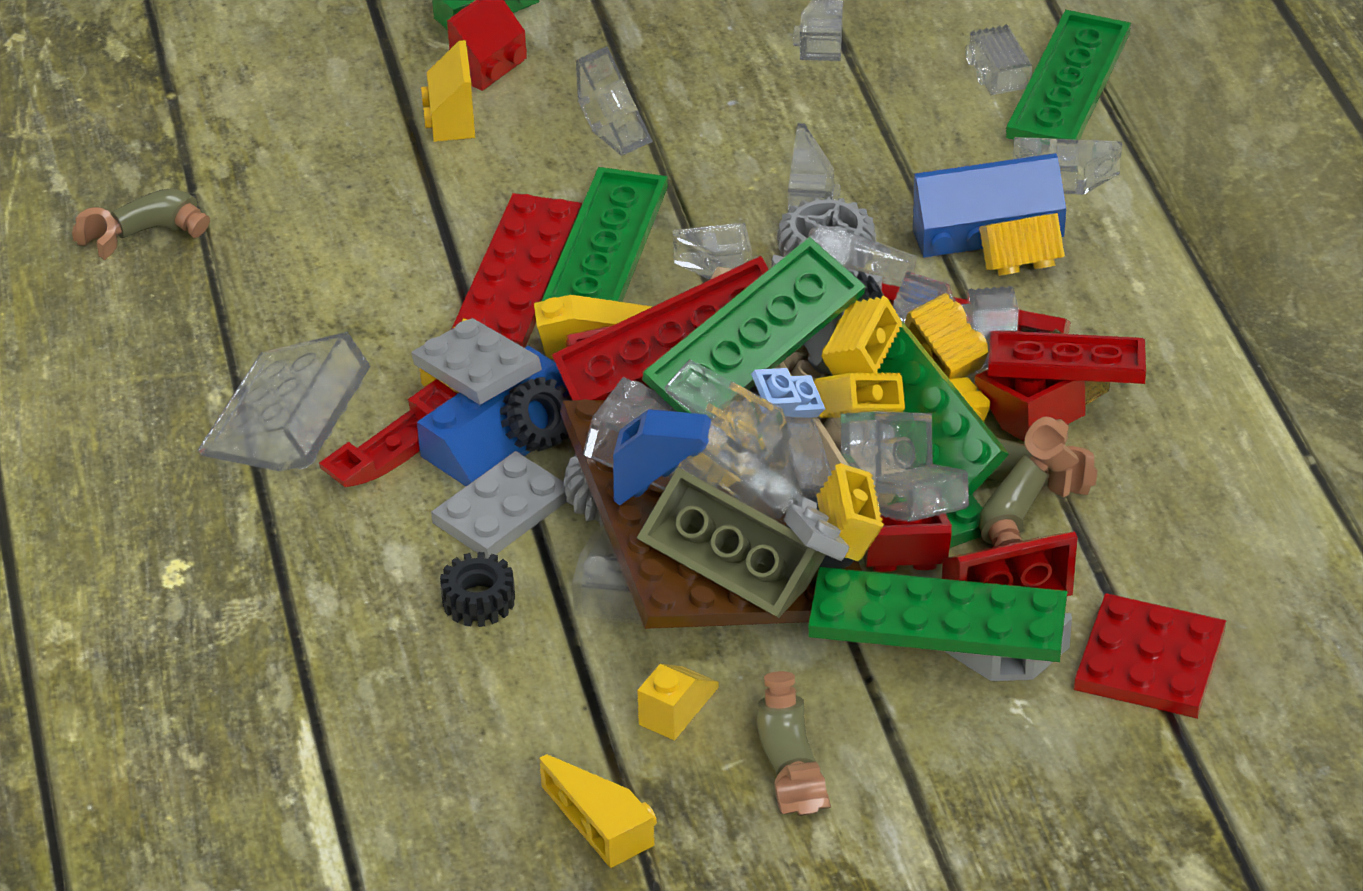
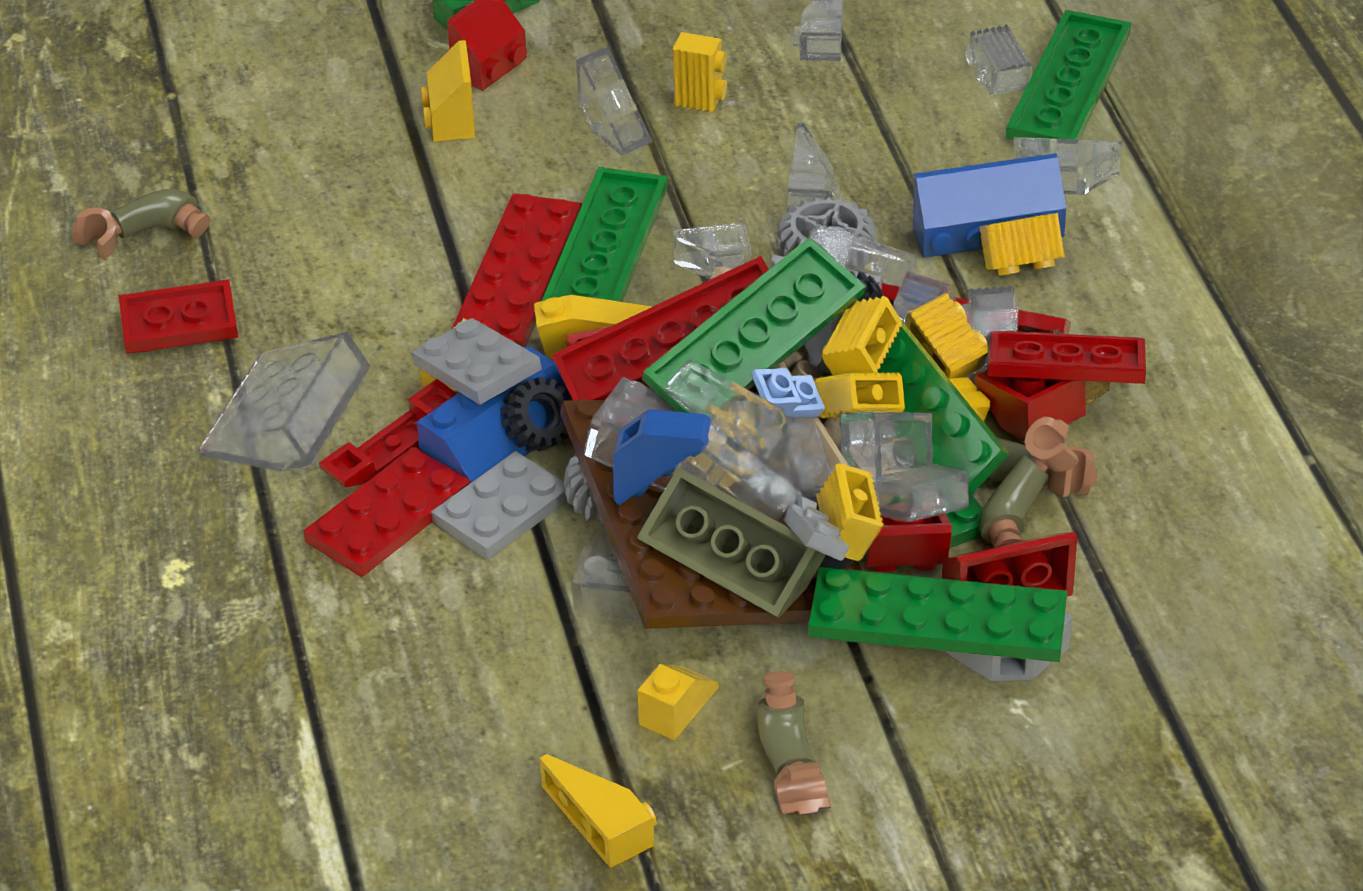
black tyre [440,552,515,627] -> none
red plate [1074,593,1226,719] -> none
none -> red plate [118,279,239,354]
none -> red plate [303,446,471,577]
none -> yellow brick [673,32,727,112]

